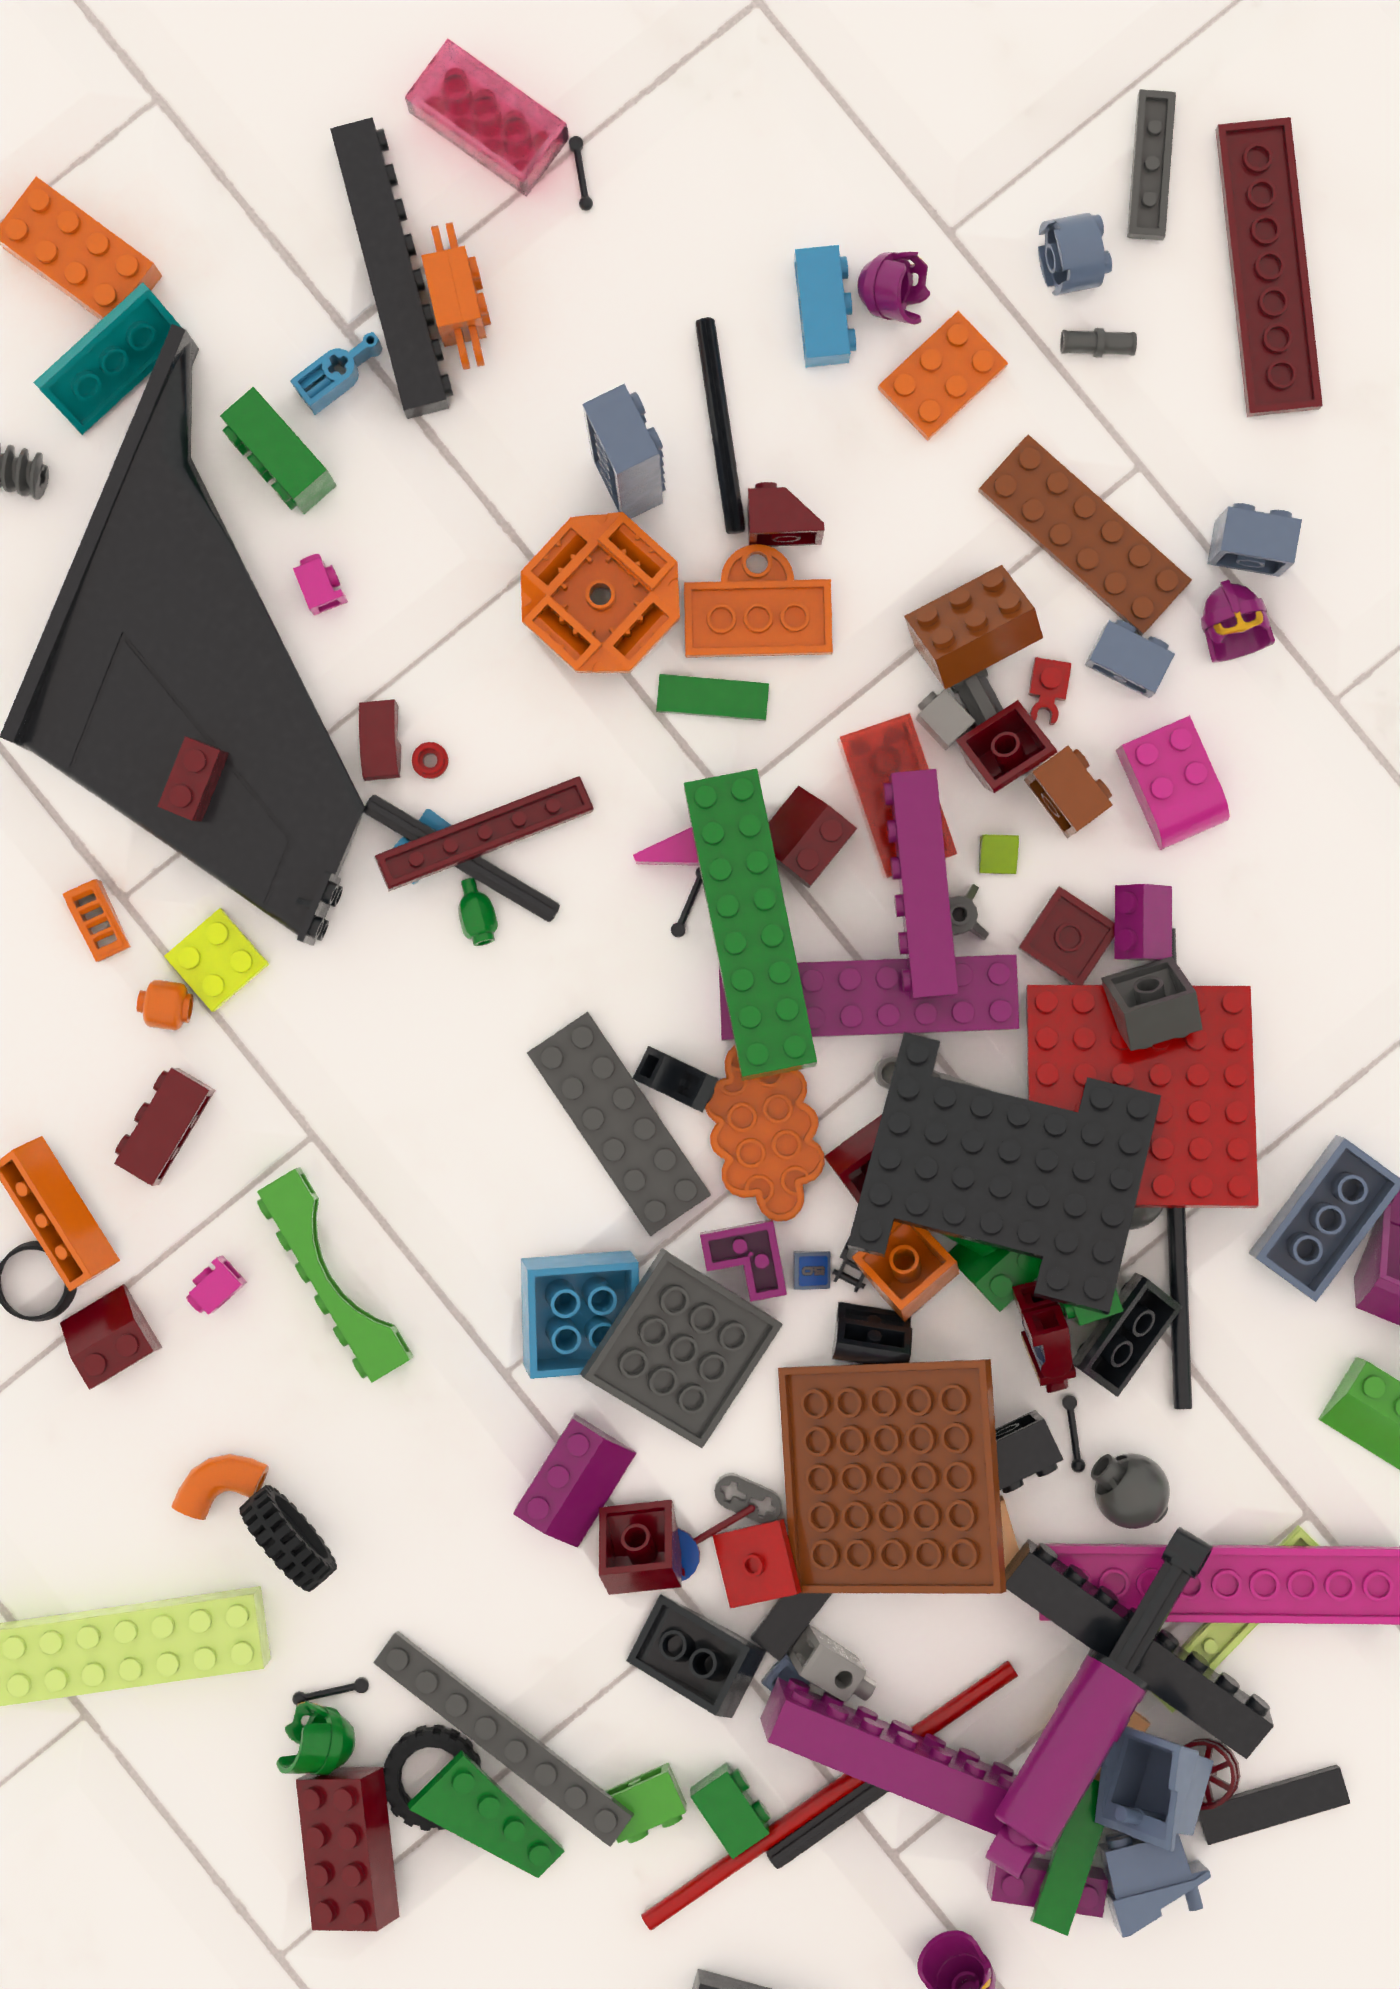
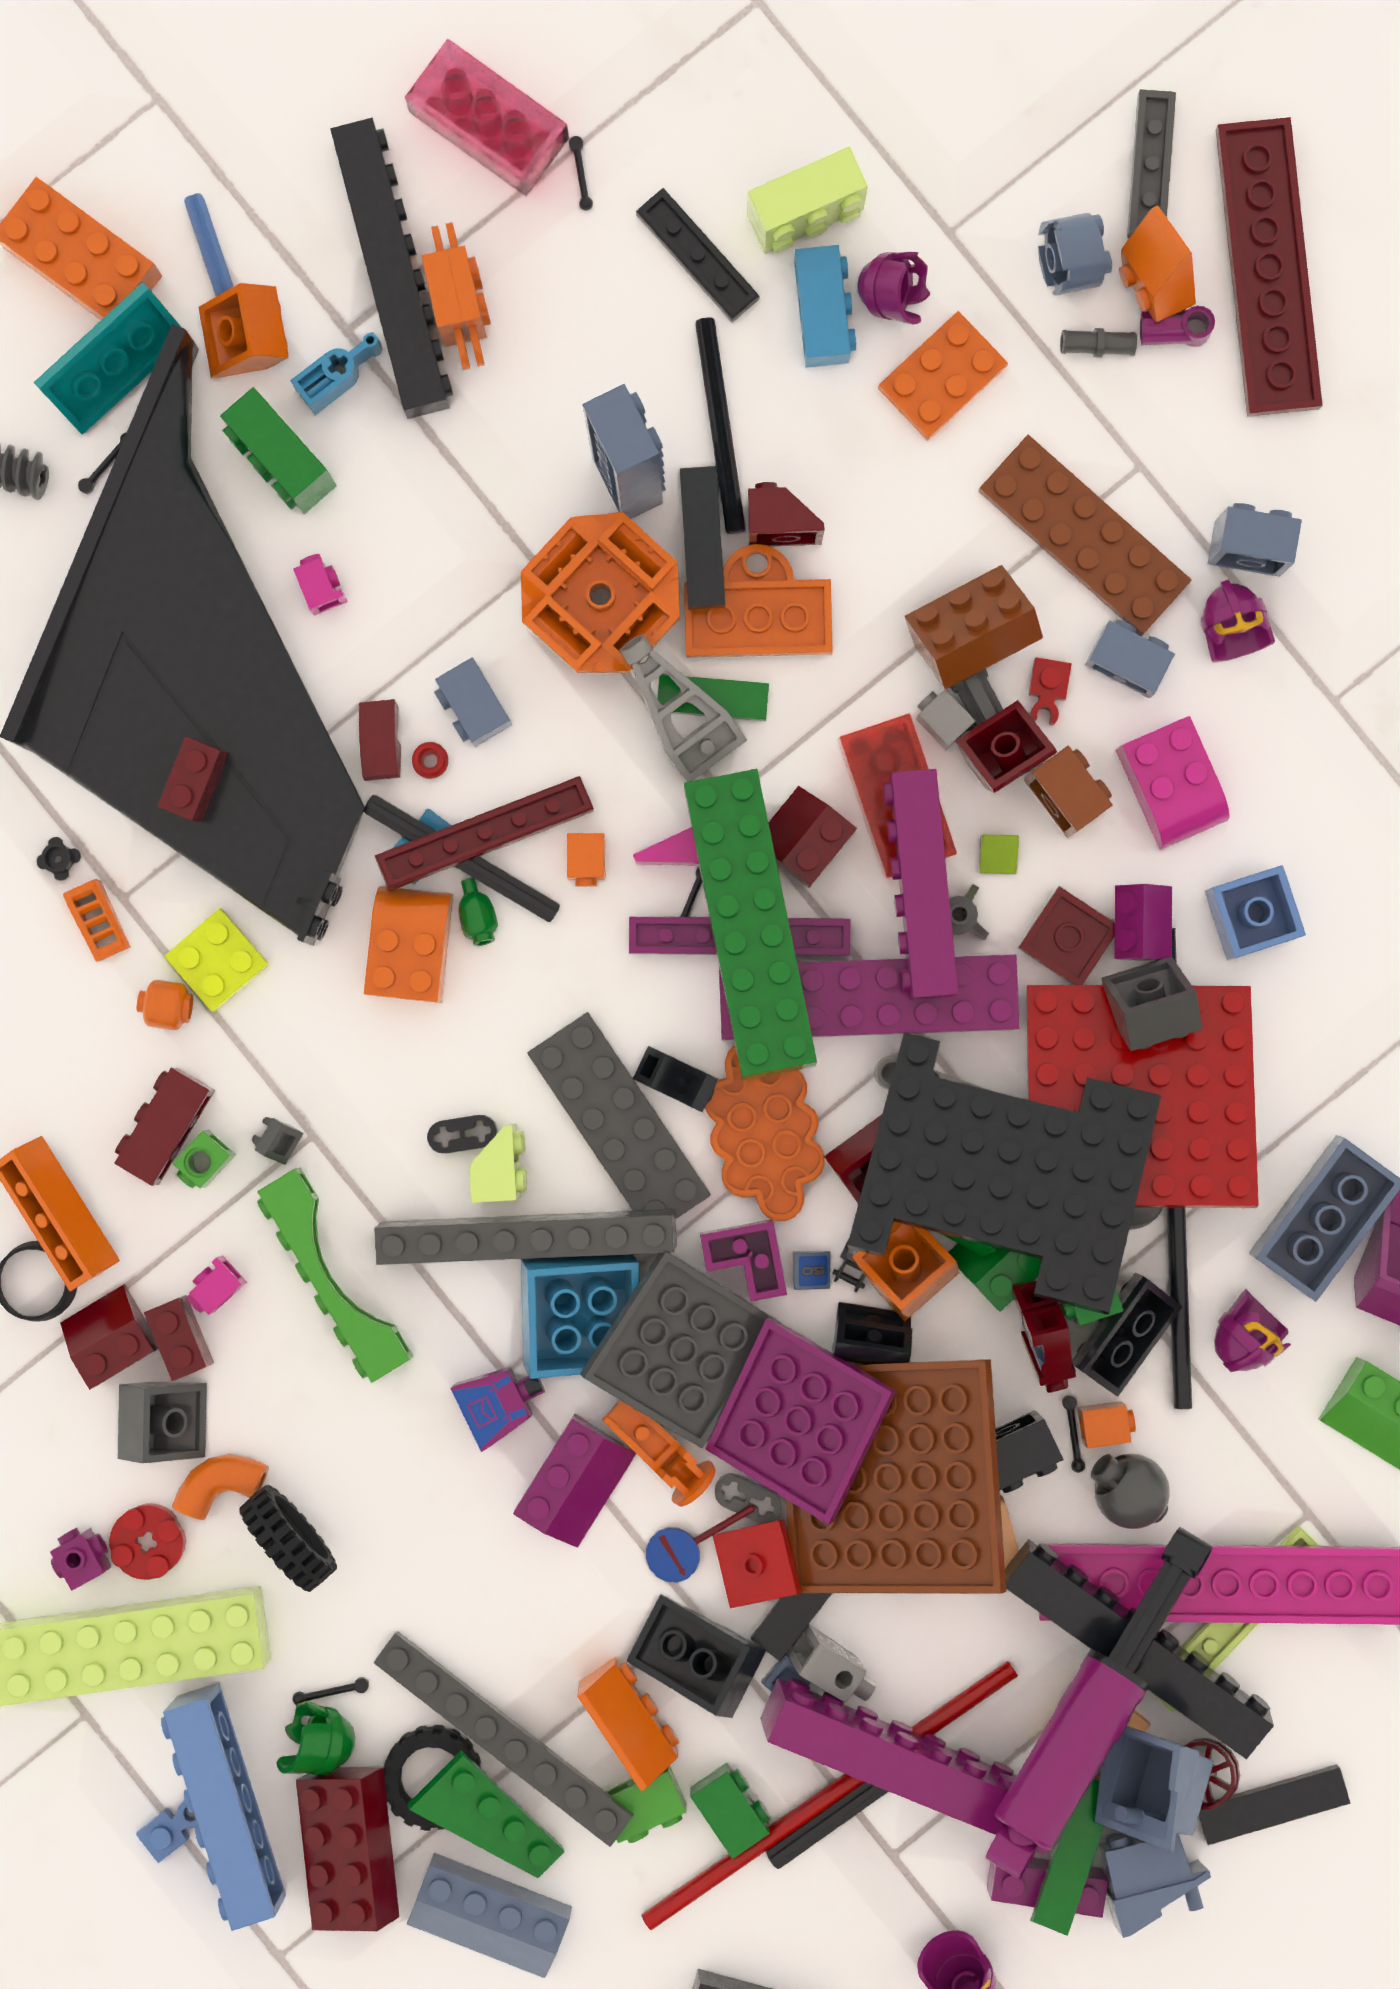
dark red slope [599,1500,682,1595] -> none
none -> black plate [36,837,81,881]
none -> magenta brick [50,1527,112,1591]
none -> black hinge [78,432,127,494]
none -> red plate [109,1503,186,1580]
none -> dark grey slope [117,1382,207,1464]
none -> medium blue plate [136,1800,198,1863]
none -> dark red brick [143,1295,214,1381]
none -> medium blue brick [161,1682,286,1931]
none -> bright green brick [173,1130,236,1189]
none -> medium blue axle [184,193,234,296]
none -> orange slope [198,283,289,378]
none -> dark grey tile [252,1117,304,1165]
none -> orange brick [363,886,453,1003]
none -> dark grey brick [374,1209,677,1265]
none -> sand blue slope [407,1853,572,1978]
none -> black beam [427,1115,498,1154]
none -> sand blue brick [434,657,513,747]
none -> torso [450,1367,545,1452]
none -> yellowish green slope [469,1124,527,1203]
none -> orange brick [567,833,605,887]
none -> orange slope [577,1657,680,1792]
none -> orange piece [601,1400,716,1507]
none -> light grey plate [620,634,747,782]
none -> magenta plate [629,916,851,956]
none -> black tile [636,188,760,323]
none -> black slope [680,466,725,610]
none -> magenta plate [705,1318,897,1525]
none -> yellowish green brick [747,146,868,254]
none -> orange brick [1077,1401,1136,1449]
none -> orange slope [1118,206,1196,323]
none -> magenta piece [1140,305,1215,347]
none -> medium blue brick [1204,865,1306,960]
none -> magenta helmet [1214,1288,1291,1372]

